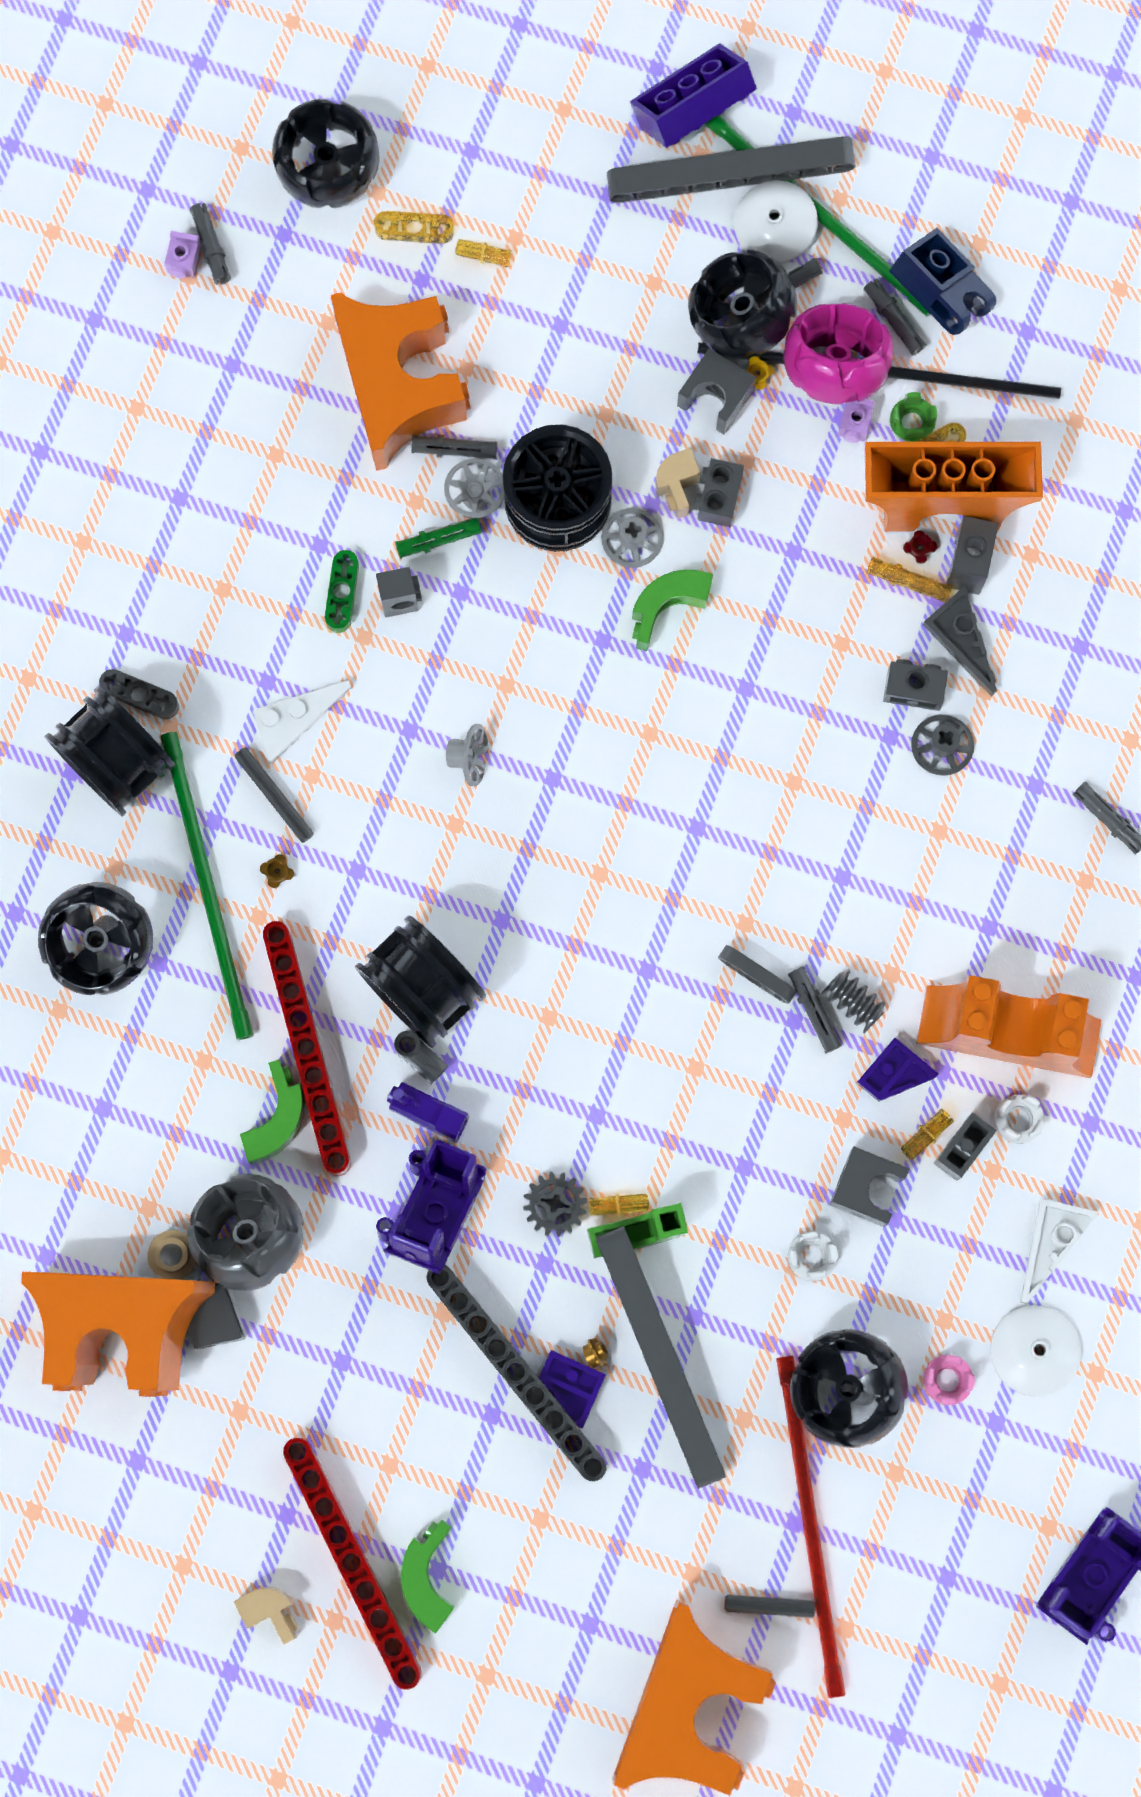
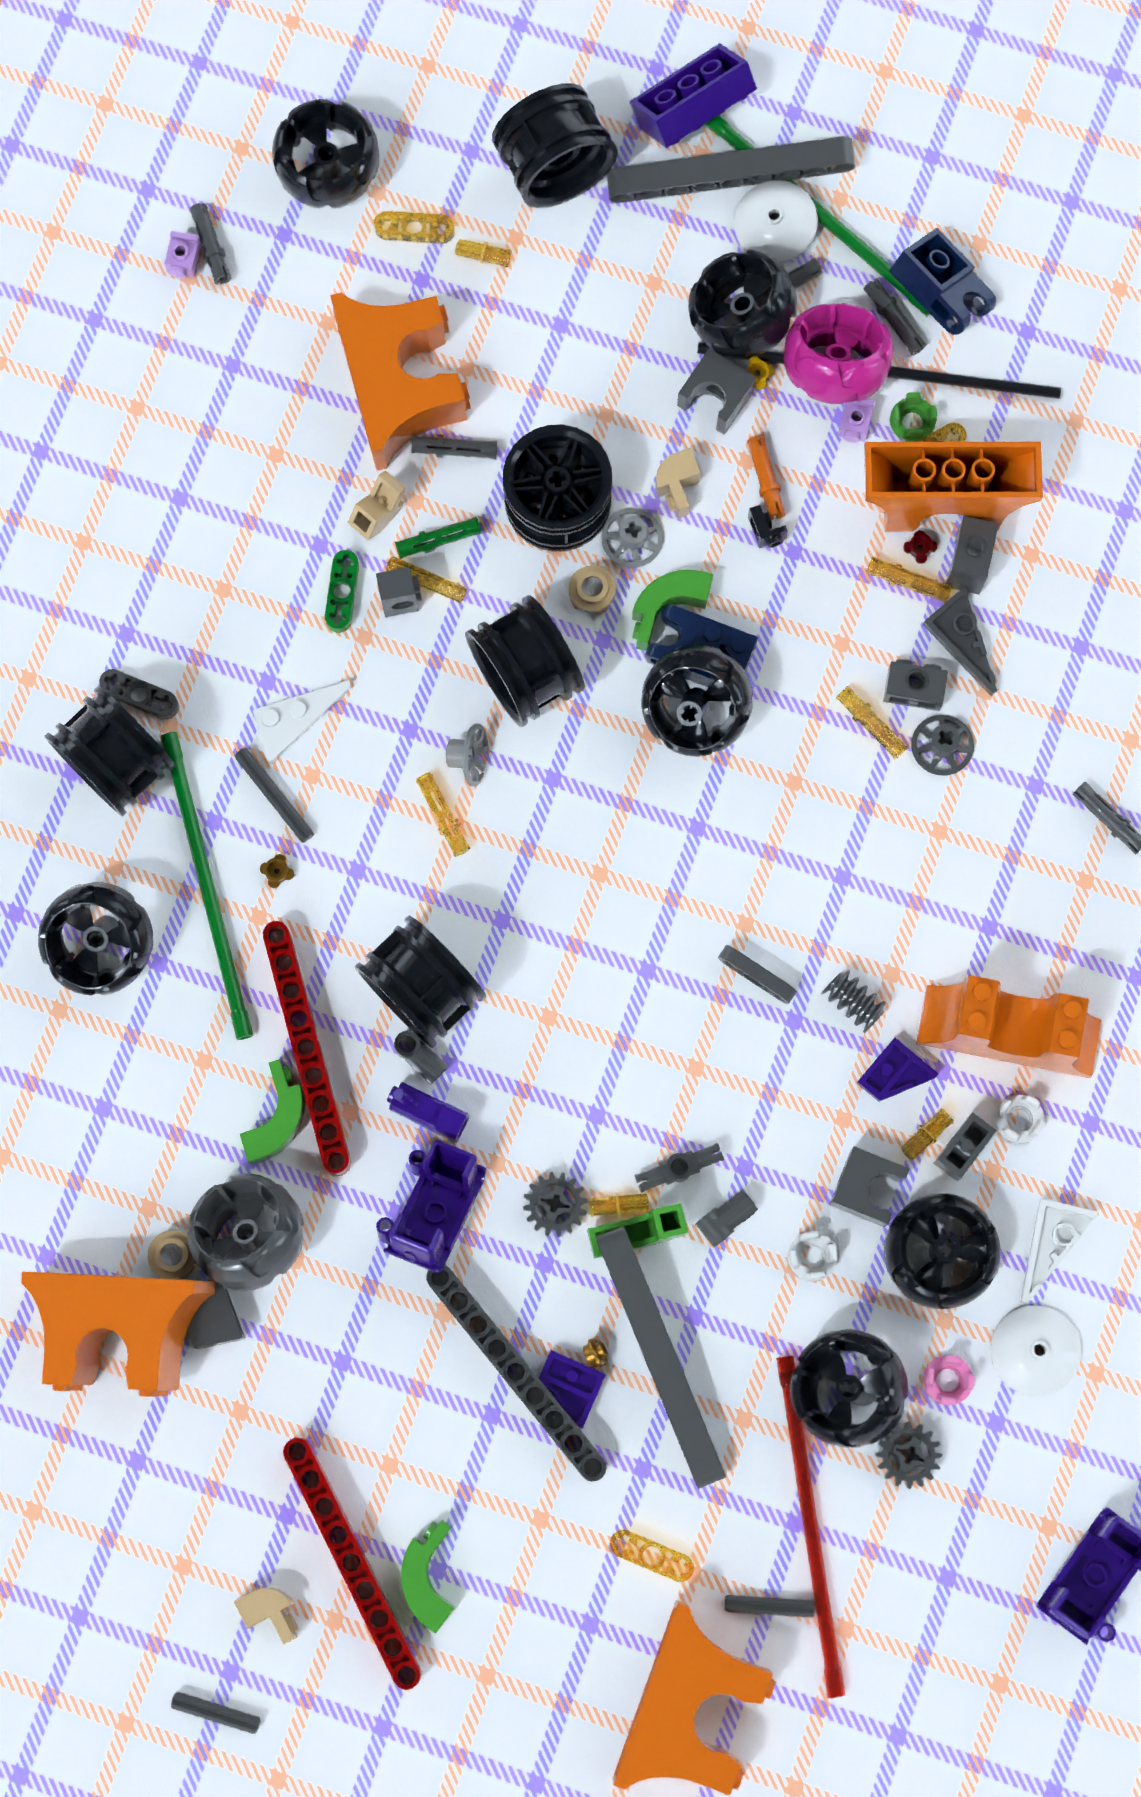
light grey wheel [444,458,505,518] -> none
dark grey brick [694,458,744,528] -> none
dark grey pin [788,966,842,1054] -> none
none -> dark grey axle [171,1692,261,1734]
none -> tan brick [347,470,406,540]
none -> clear yellow axle [386,556,467,602]
none -> clear yellow pin [415,772,470,857]
none -> black wheel [465,595,585,727]
none -> black wheel [492,83,618,208]
none -> tan piece [569,565,616,616]
none -> clear yellow beam [610,1529,694,1582]
none -> dark grey pin [634,1143,724,1193]
none -> black wheel [641,644,753,757]
none -> dark blue brick [644,604,758,687]
none -> dark grey piece [695,1189,758,1247]
none -> orange pin [747,435,786,520]
none -> black bracket [748,505,788,548]
none -> clear yellow pin [836,685,909,760]
none -> dark grey gear [875,1421,942,1489]
none -> black wheel [884,1193,1001,1310]

